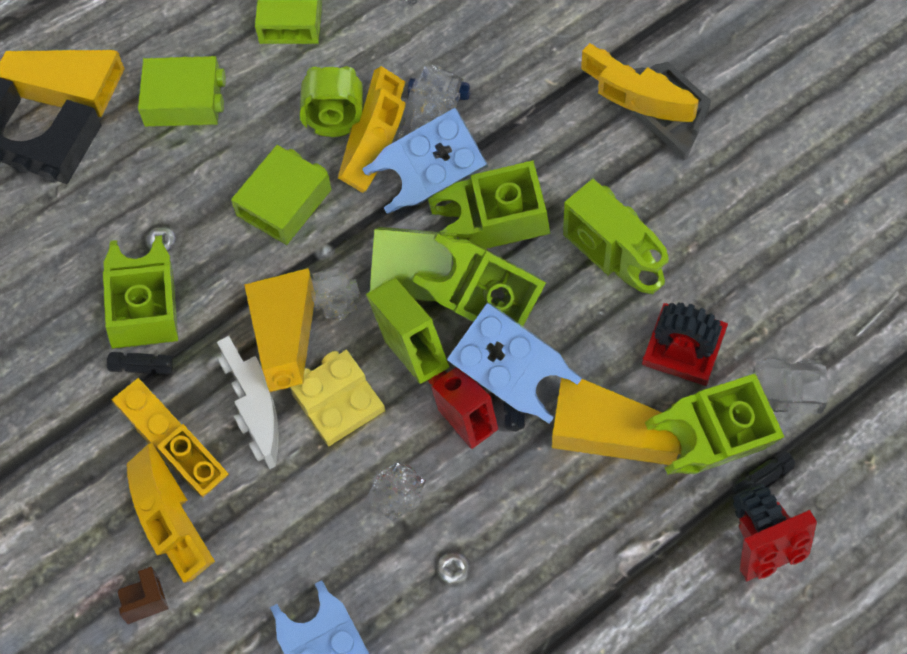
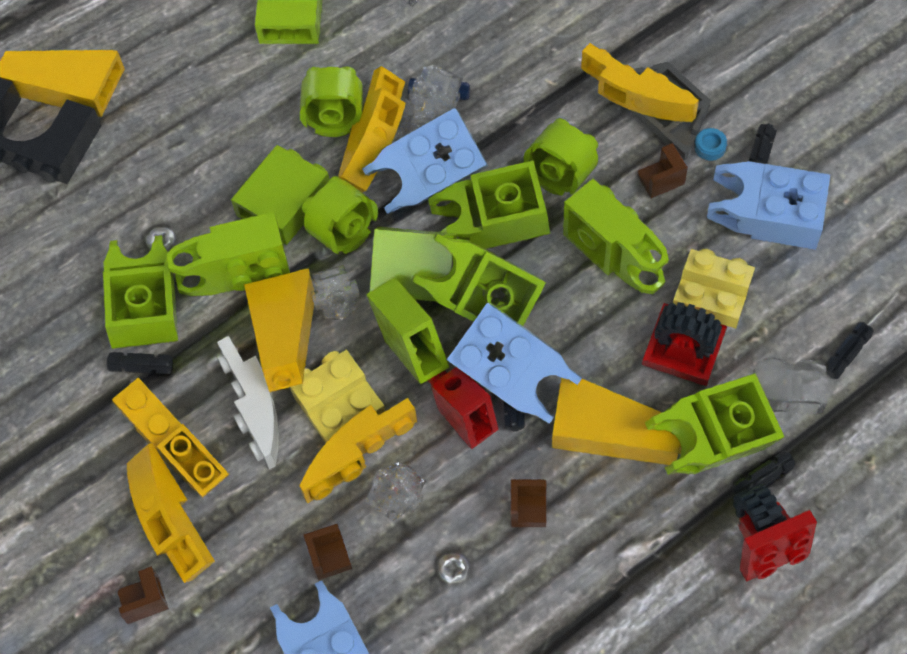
lime brick [138,56,226,127] -> none
none -> lime brick [166,212,290,296]
none -> yellow slope [299,398,417,503]
none -> lime brick [302,176,378,254]
none -> reddish brown panel [304,524,352,580]
none -> reddish brown panel [511,479,547,527]
none -> lime brick [523,118,598,196]
none -> reddish brown panel [637,143,688,198]
none -> light yellow plate [673,249,755,329]
none -> dark azure tile [694,128,727,161]
none -> light blue brick [707,161,830,250]
none -> black axle [749,123,777,164]
none -> black axle [823,322,874,379]

